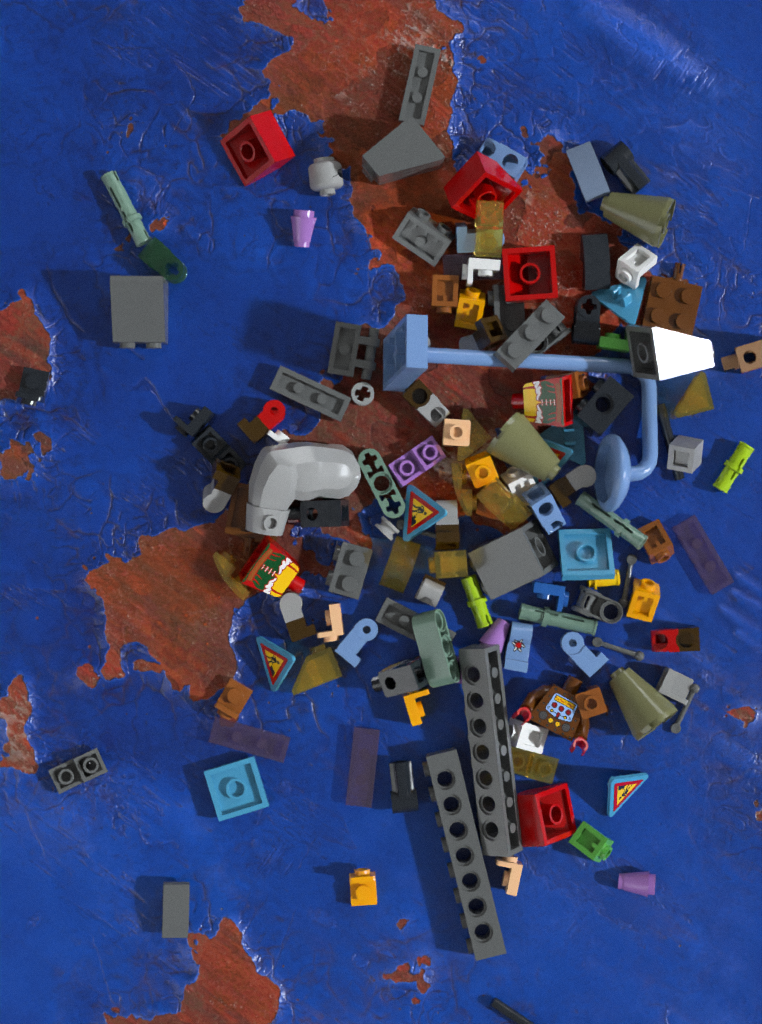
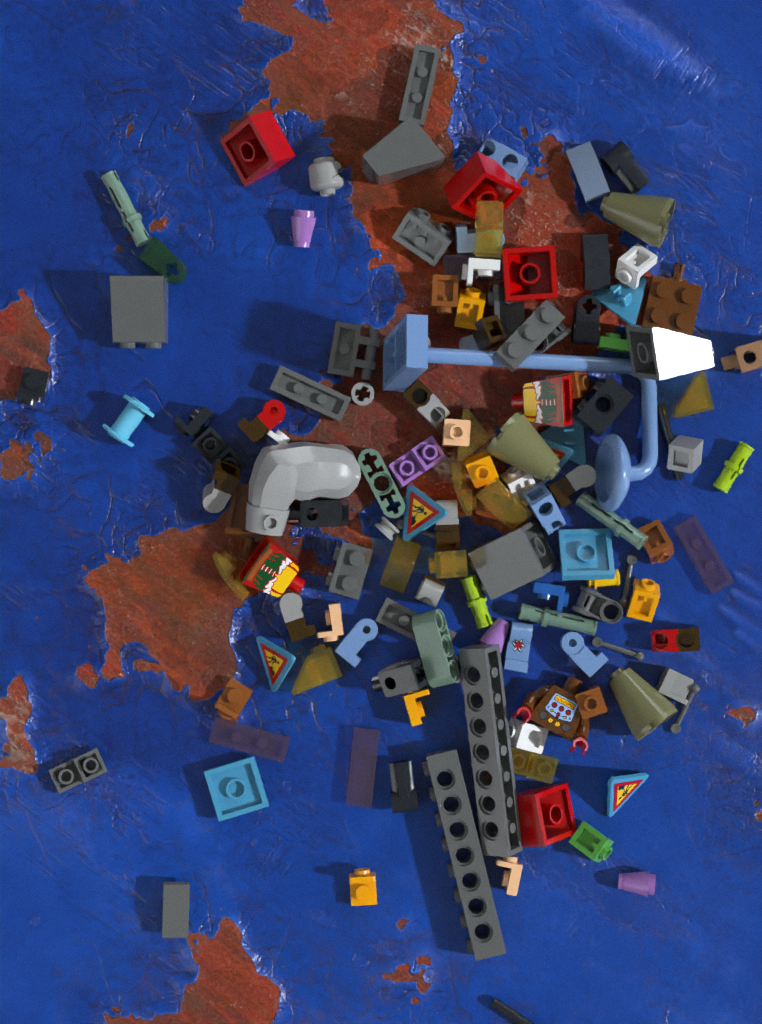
none -> medium azure hose [103,394,155,447]

